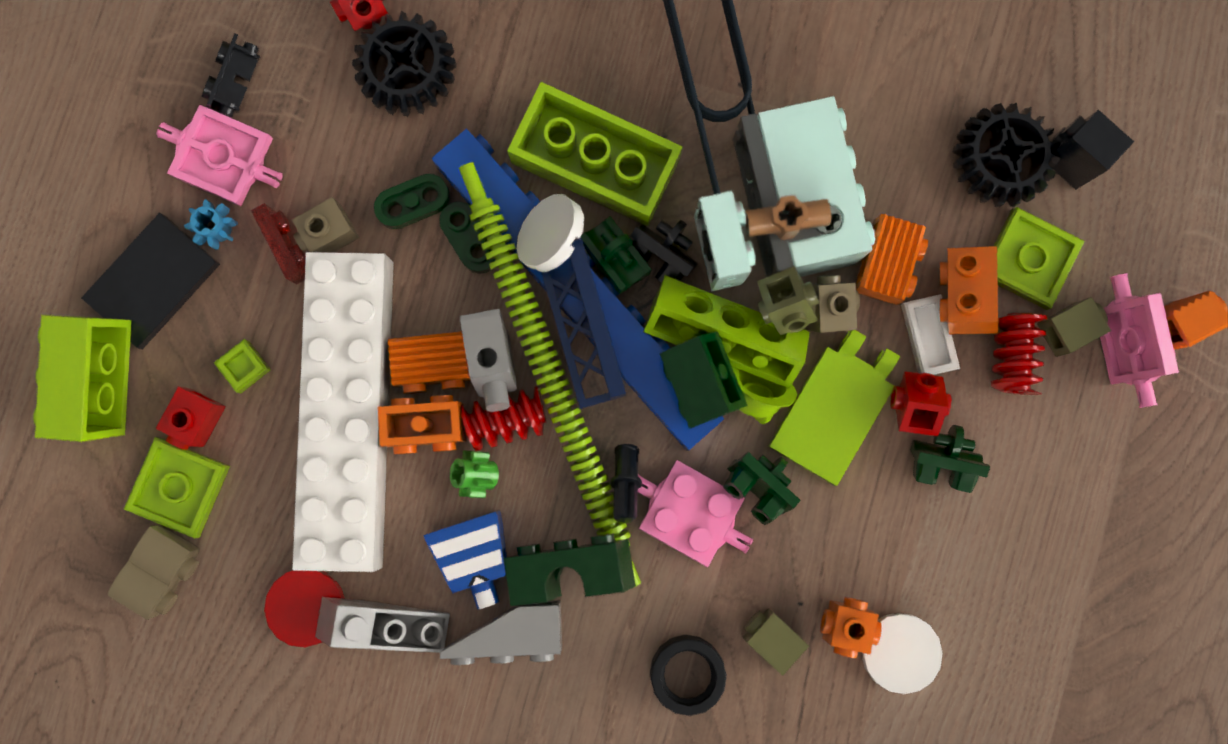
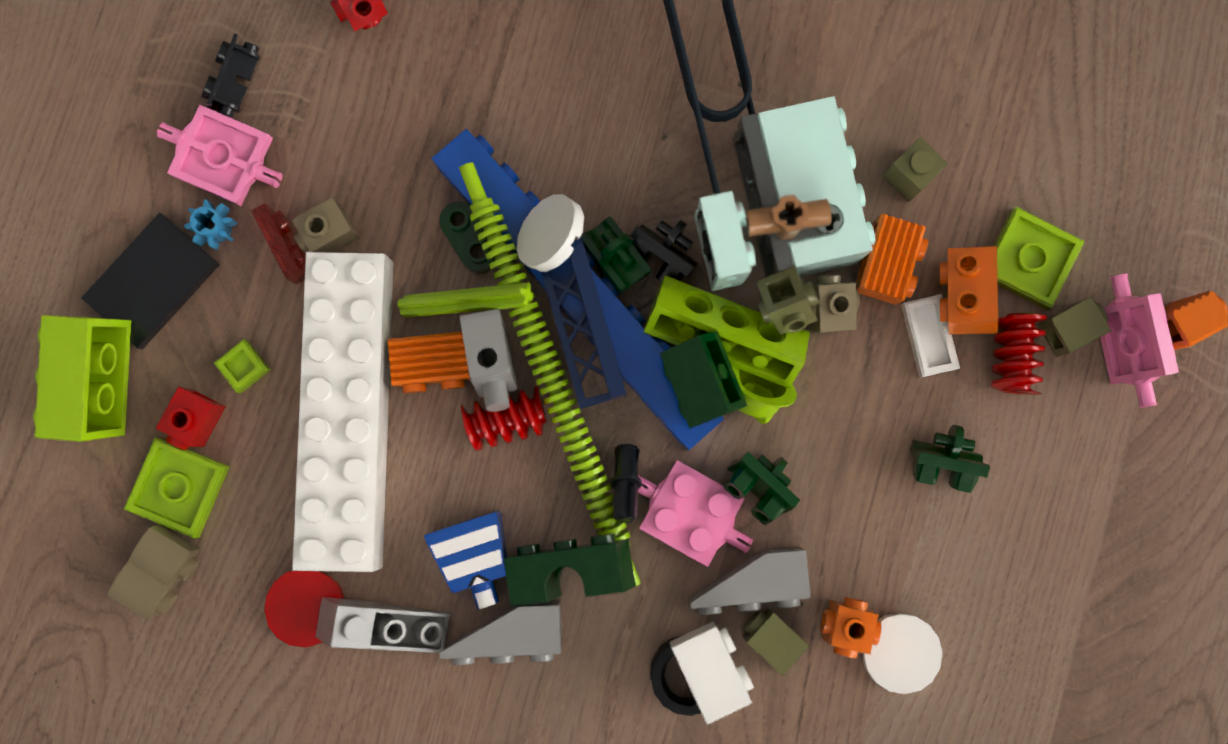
black gear [352,11,457,117] -> none
dark green plate [374,174,450,229] -> none
orange brick [378,395,466,455] -> none
bright green gear [450,450,499,498] -> none
lime brick [507,82,683,226] -> none
lime tile [768,330,900,486] -> none
red brick [890,371,952,437] -> none
black gear [952,103,1061,207] -> none
black brick [1050,109,1134,190] -> none
none -> lime axle [397,283,533,318]
none -> white brick [670,621,754,725]
none -> light grey slope [688,547,811,615]
none -> olive brick [882,137,948,201]

